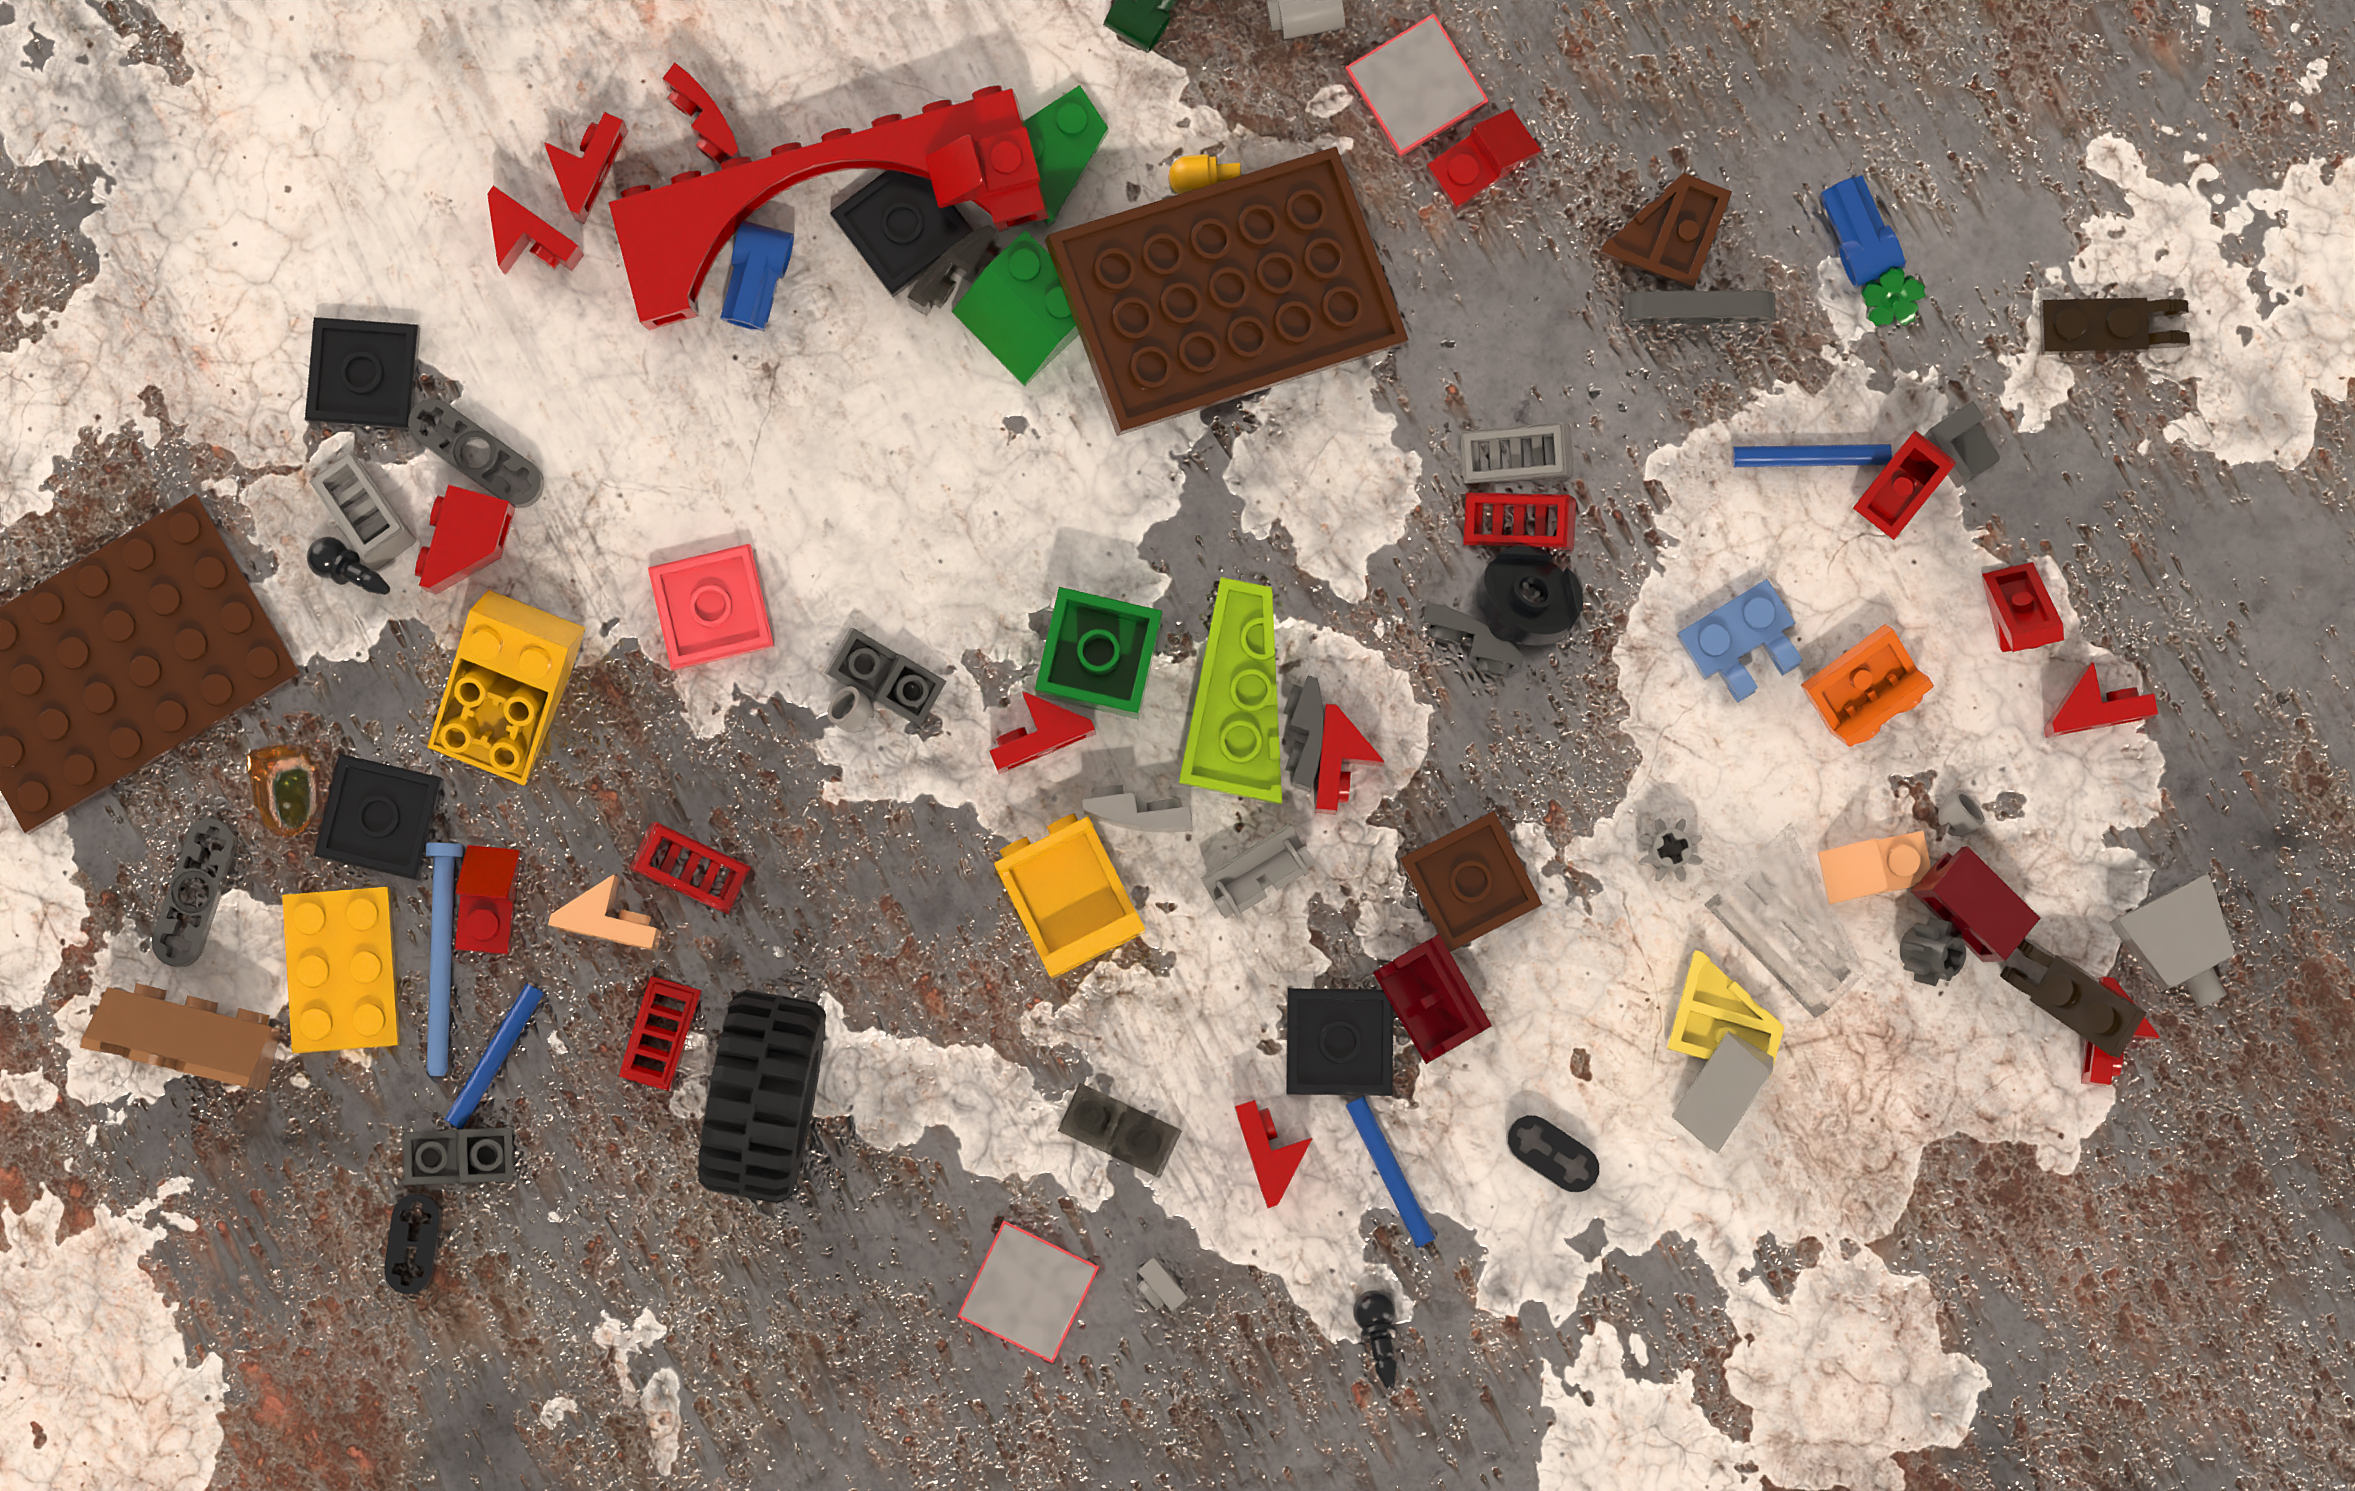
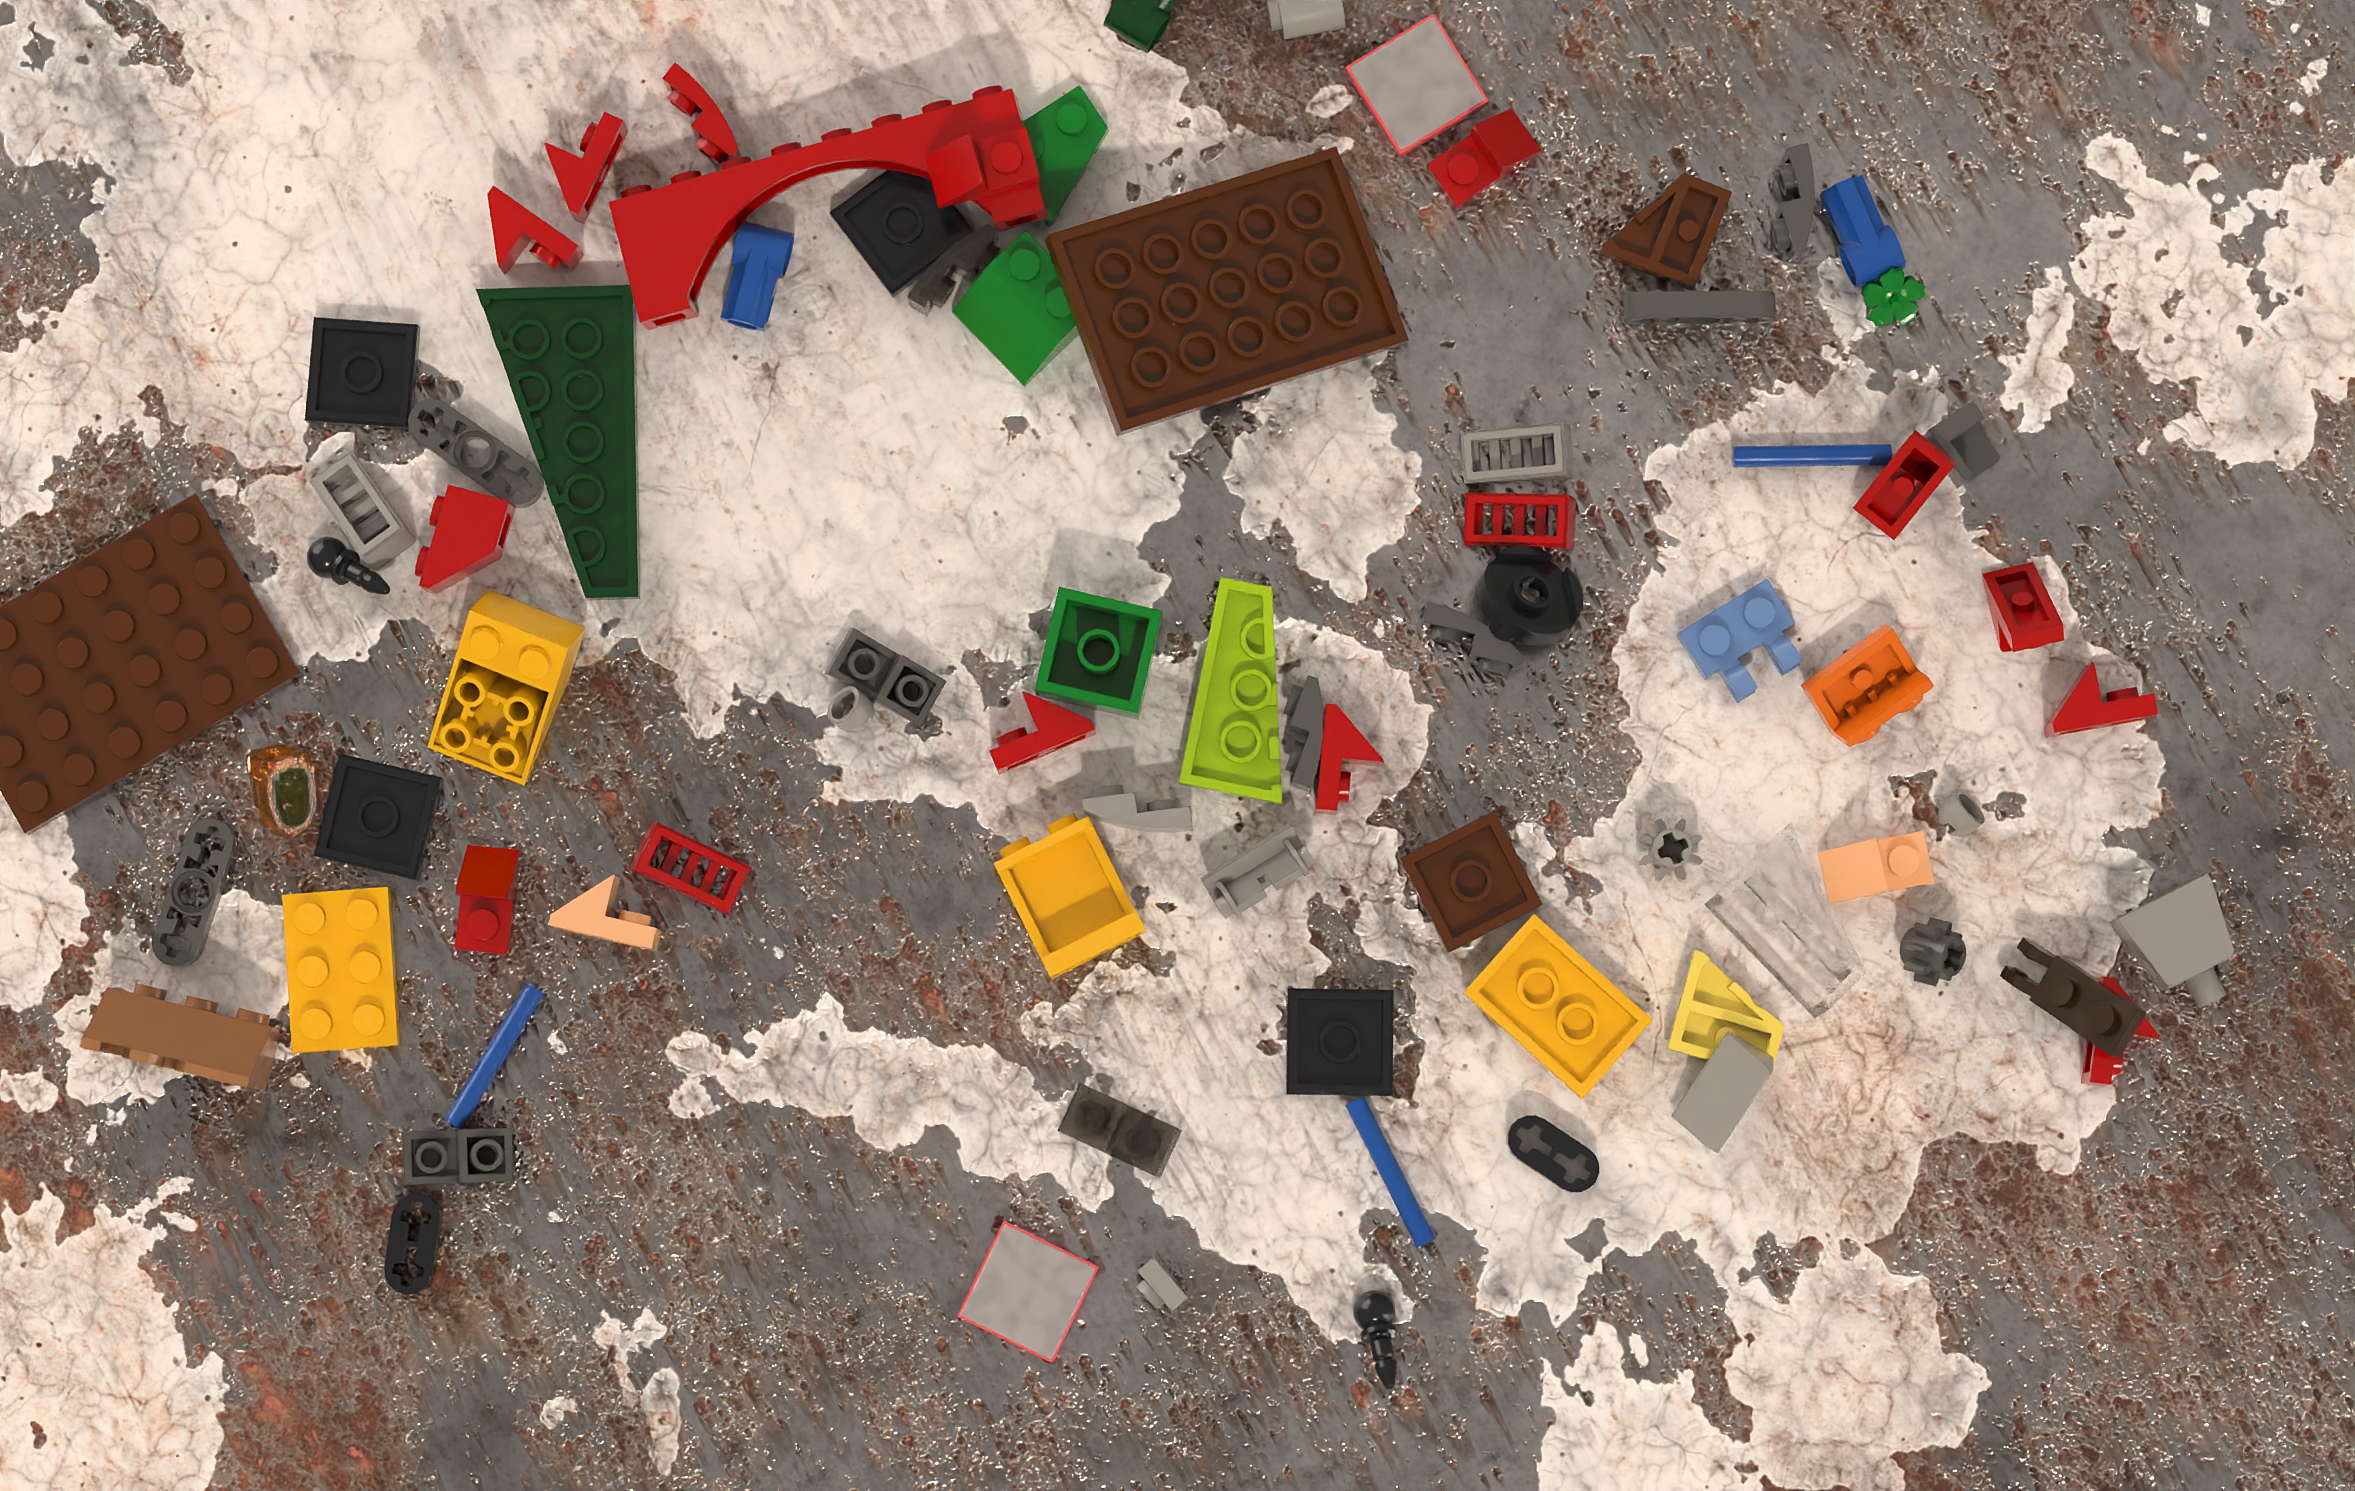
medium blue bar [426,843,463,1076] -> none
red slope [618,976,702,1092] -> none
coral tile [648,544,775,671] -> none
black tyre [698,990,826,1203] -> none
yellow cylinder [1168,154,1242,194] -> none
red slope [1234,1100,1312,1209] -> none
dark red hinge [1373,934,1492,1064] -> none
dark red hinge [1910,846,2041,962] -> none
dark brown hinge [2039,298,2190,355] -> none
none -> dark green wing [476,285,640,601]
none -> yellow plate [1462,914,1653,1099]
none -> dark grey slope [1770,143,1815,263]

